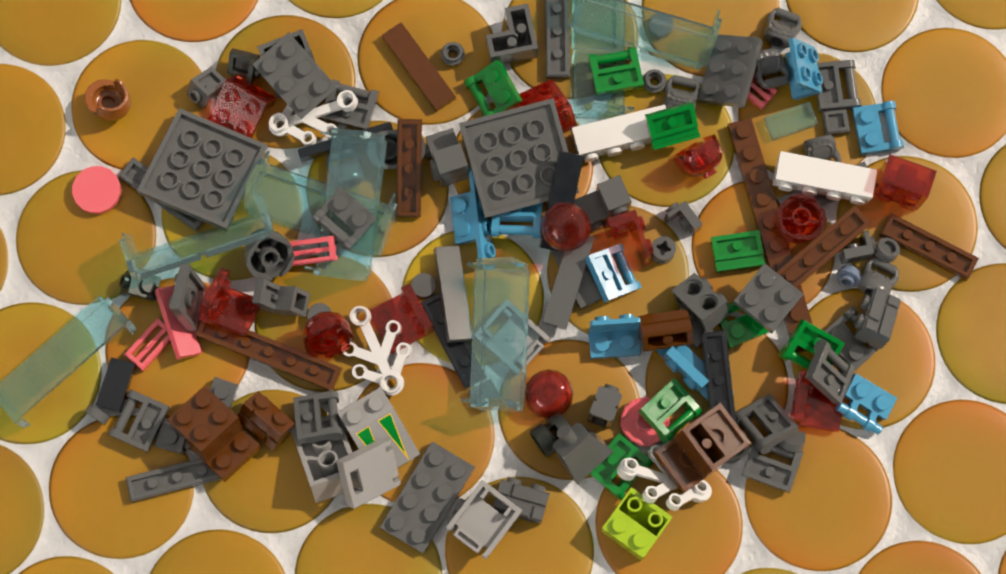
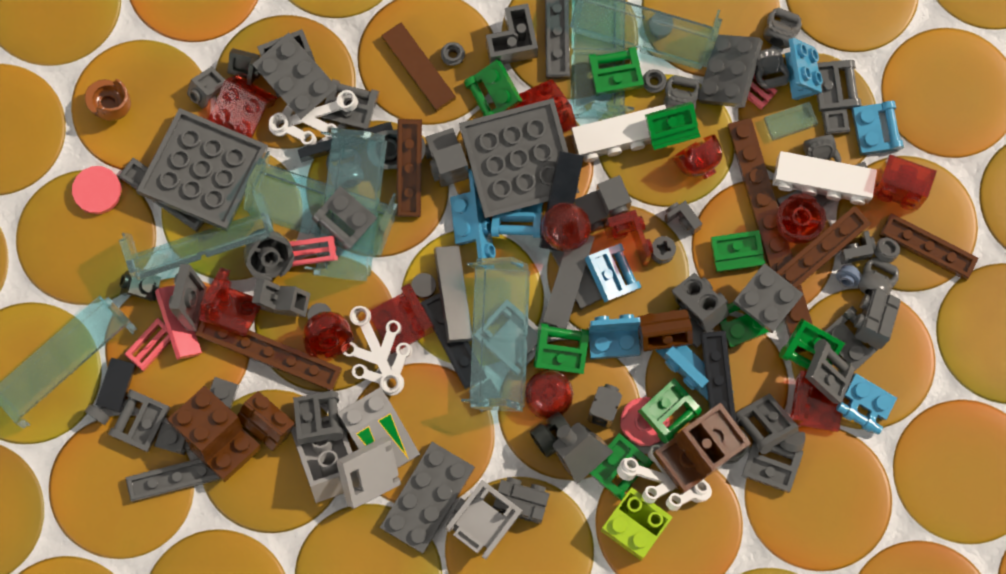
none -> green plate [534,323,589,374]

